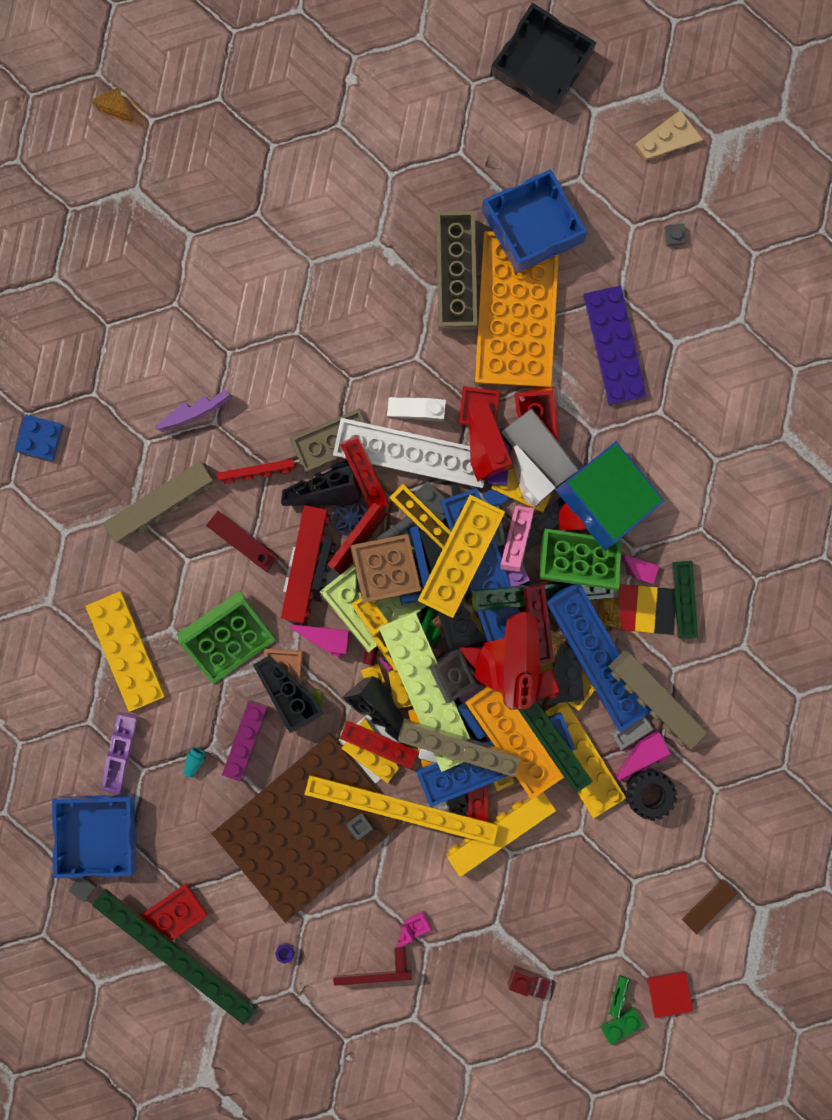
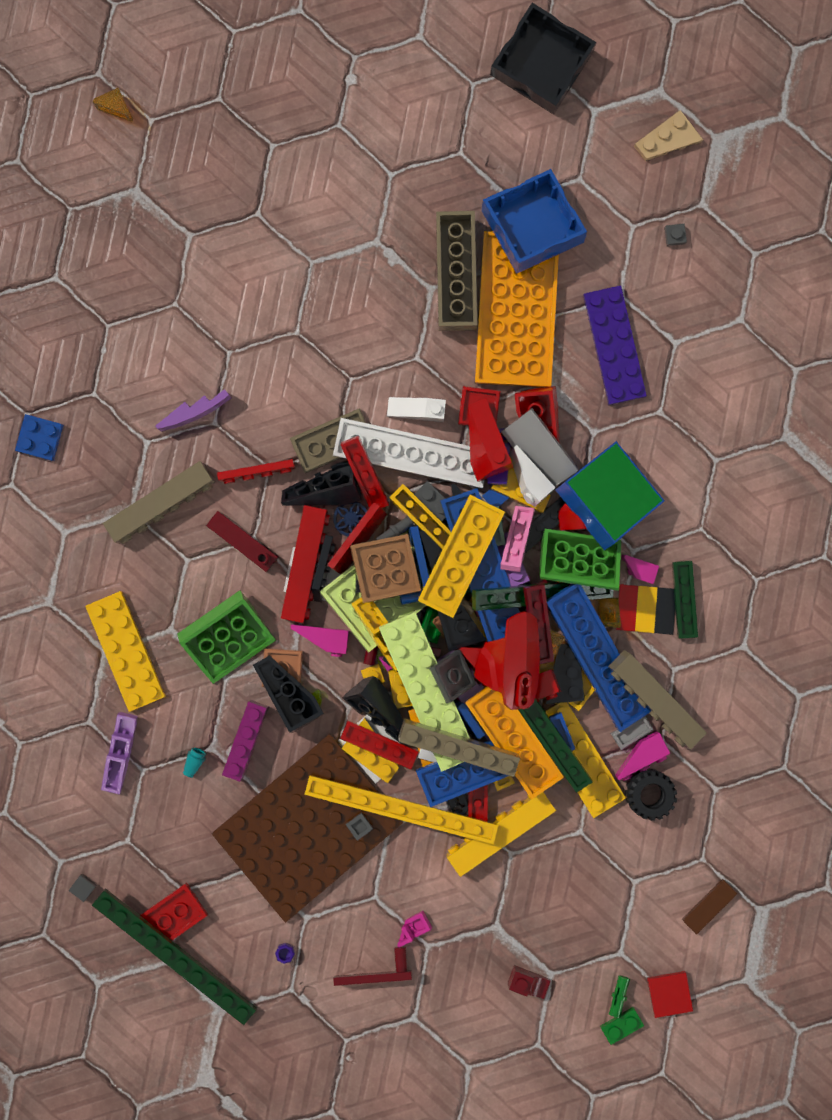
blue tile [52,794,137,878] -> none

